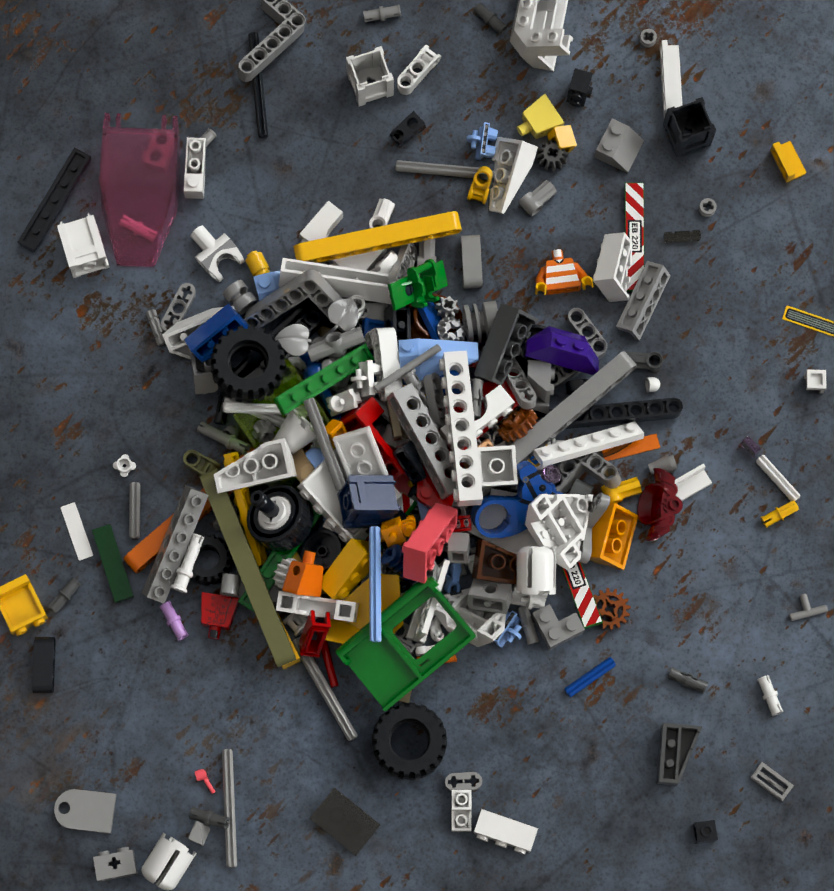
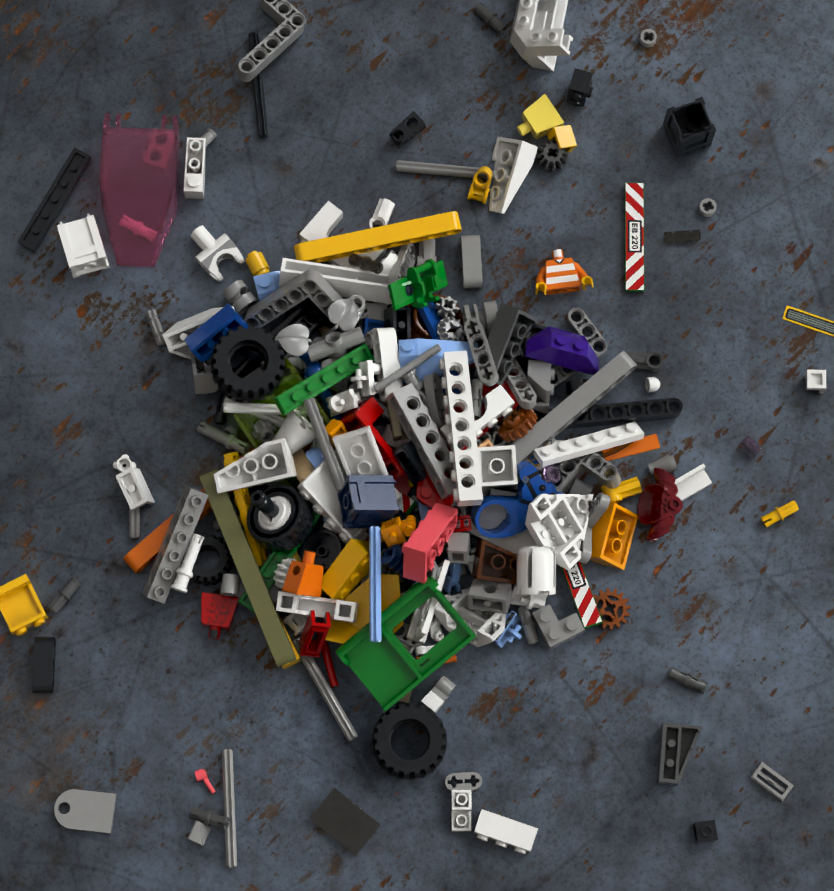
white sticker [61,502,93,560] -> none
dark green tile [92,524,134,603] -> none
light grey brick [93,847,138,882] -> none
white cylinder [141,832,197,890] -> none
lavender pin [159,601,189,641] -> none
light grey beam [161,283,196,333] -> none
olive piece [183,450,221,476] -> none
white container [346,46,394,107] -> none
light grey pin [363,4,401,23] -> none
white piece [397,45,441,95] -> none
light blue hips [466,122,498,160] -> none
light grey piece [518,180,557,217] -> none
blue axle [564,657,616,697] -> none
white wedge [593,232,633,302] -> none
light grey slope [594,118,644,173] -> none
light grey fence [616,261,671,341] -> none
white fence [660,40,682,118] -> none
white axle [756,455,800,501] -> none
white pin [757,675,784,716] -> none
yellow panel [770,141,806,183] -> none
light grey piece [789,594,828,621] -> none
none -> white panel [116,467,155,511]
none -> clear smoke pin [348,253,383,274]
none -> leg [421,676,456,713]
none -> light grey beam [464,318,499,386]

